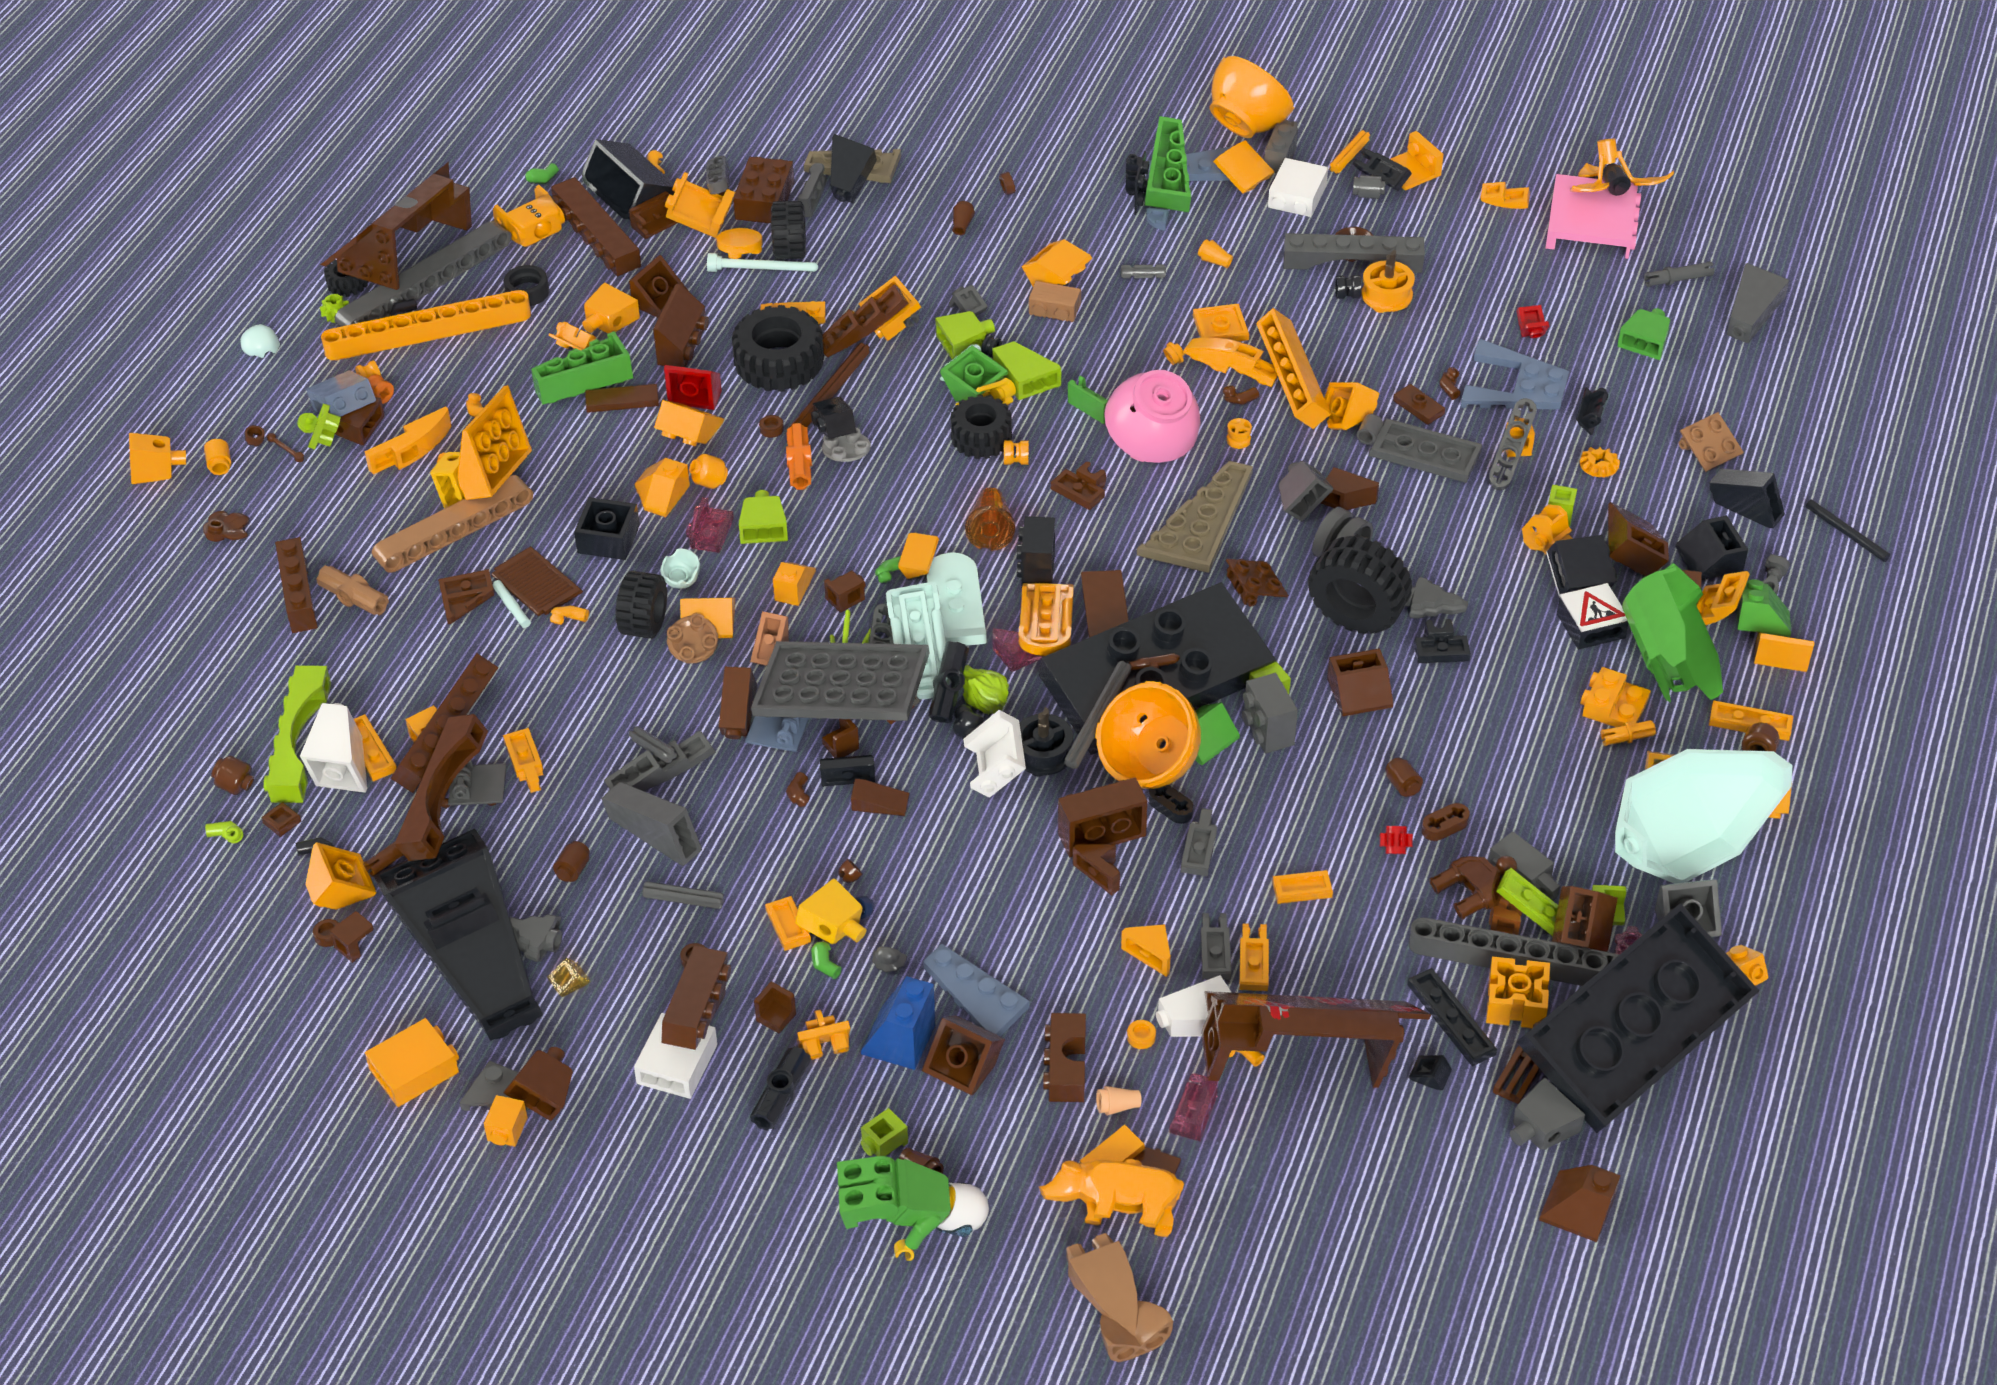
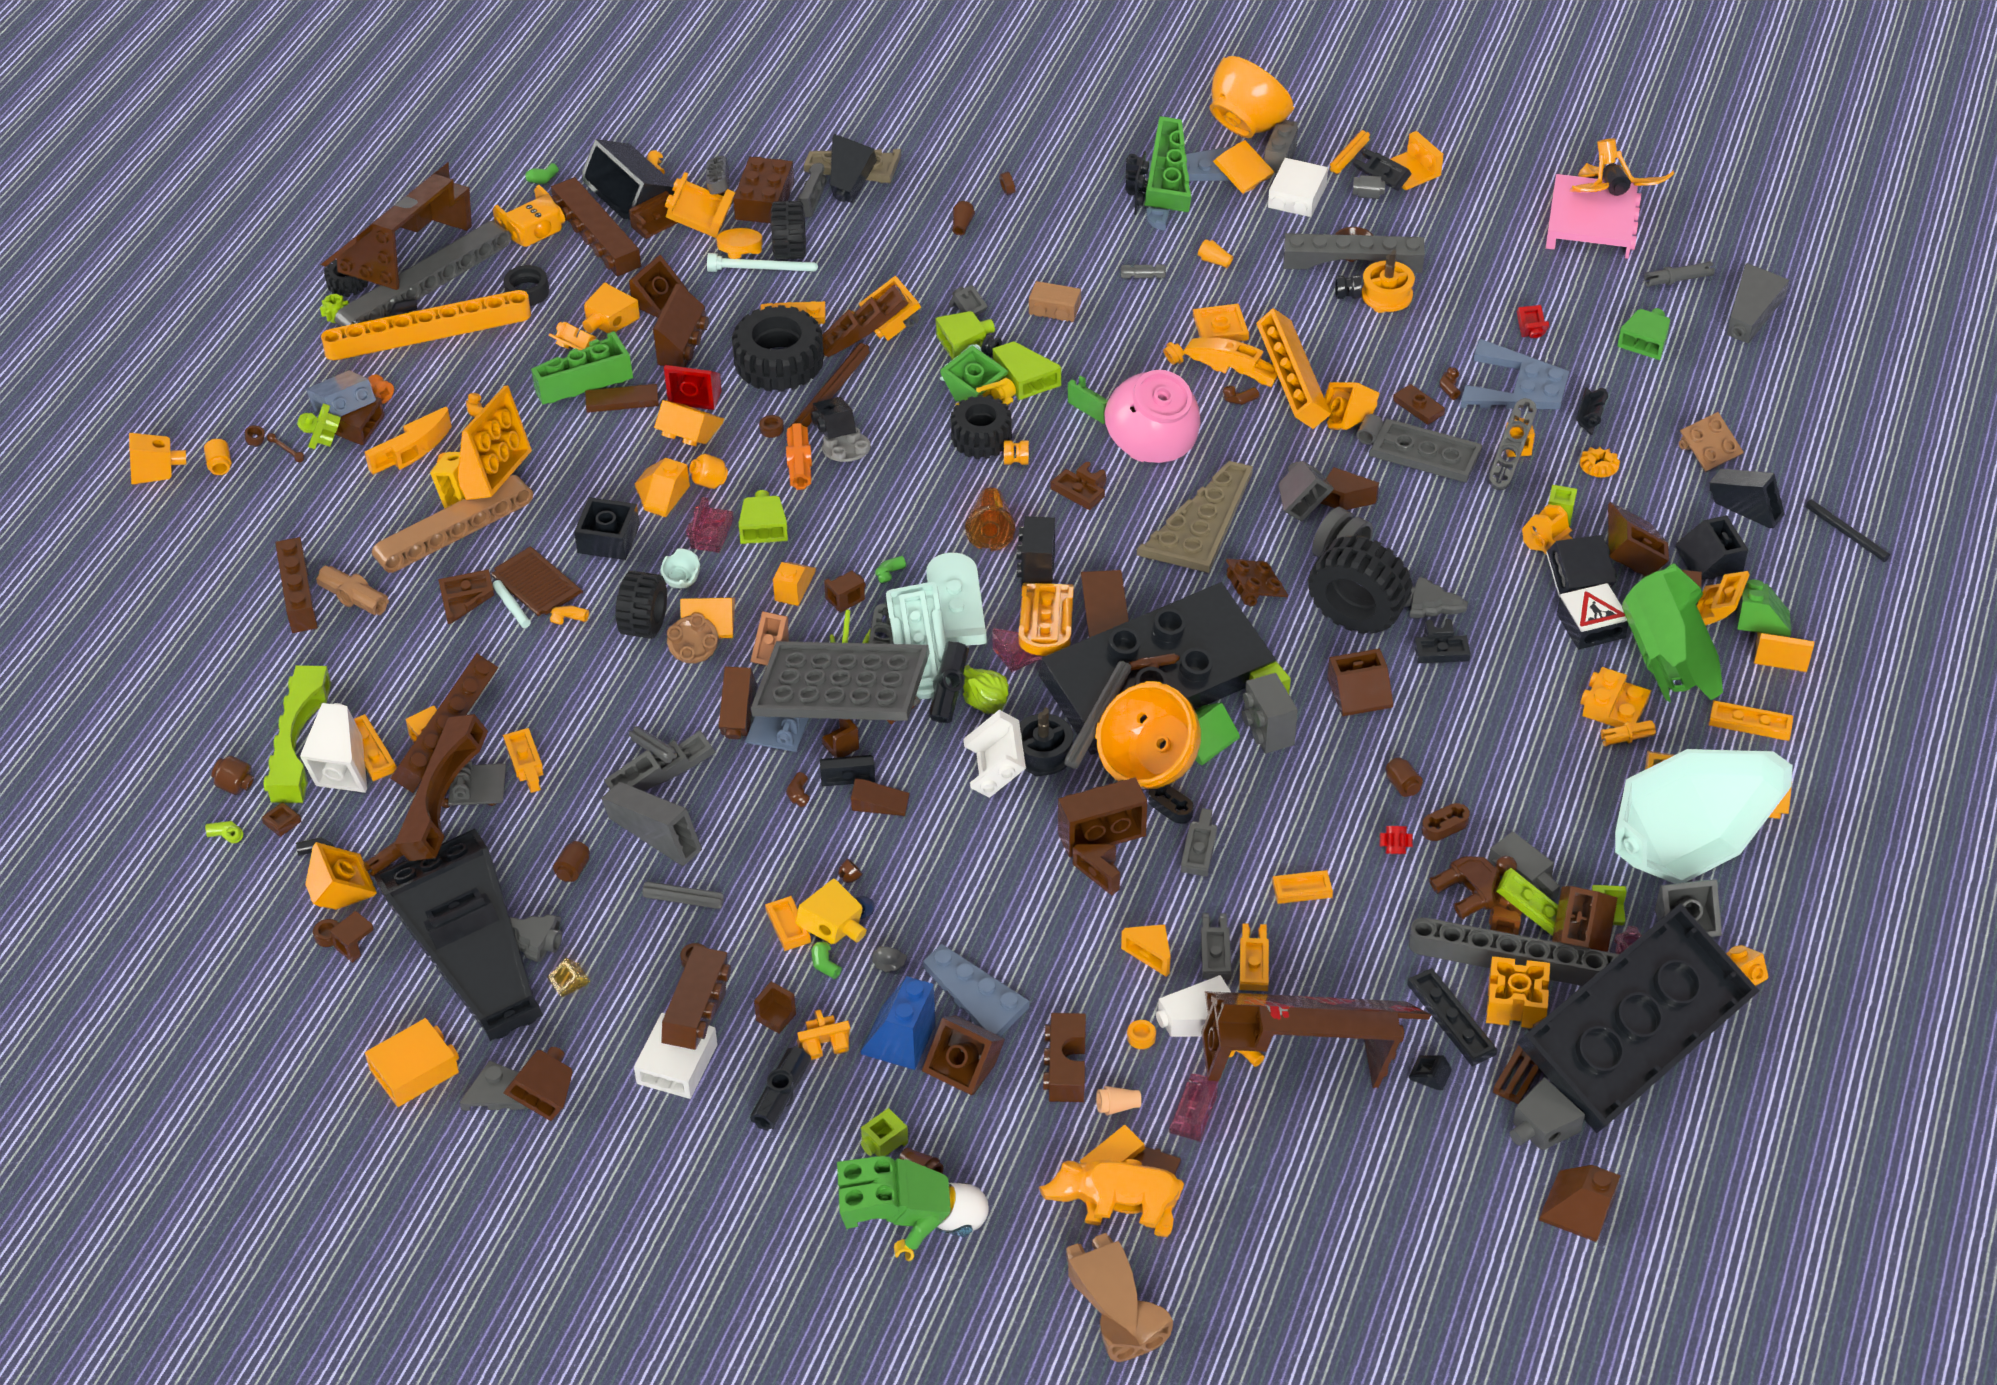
reddish brown plate [203,511,250,542] -> none
light aqua hair [240,324,280,358] -> none
light orange wheel [355,360,382,378] -> none
light orange brick [484,1095,528,1147] -> none
light orange slope [898,533,939,579] -> none
black animal [953,705,984,743] -> none
light orange slope [1021,239,1092,287] -> none
light orange wheel [1226,418,1252,449] -> none
light orange slope [1481,182,1530,209] -> none
reddish brown head [1742,722,1780,753] -> none
dark grey piece [1762,554,1790,595] -> none

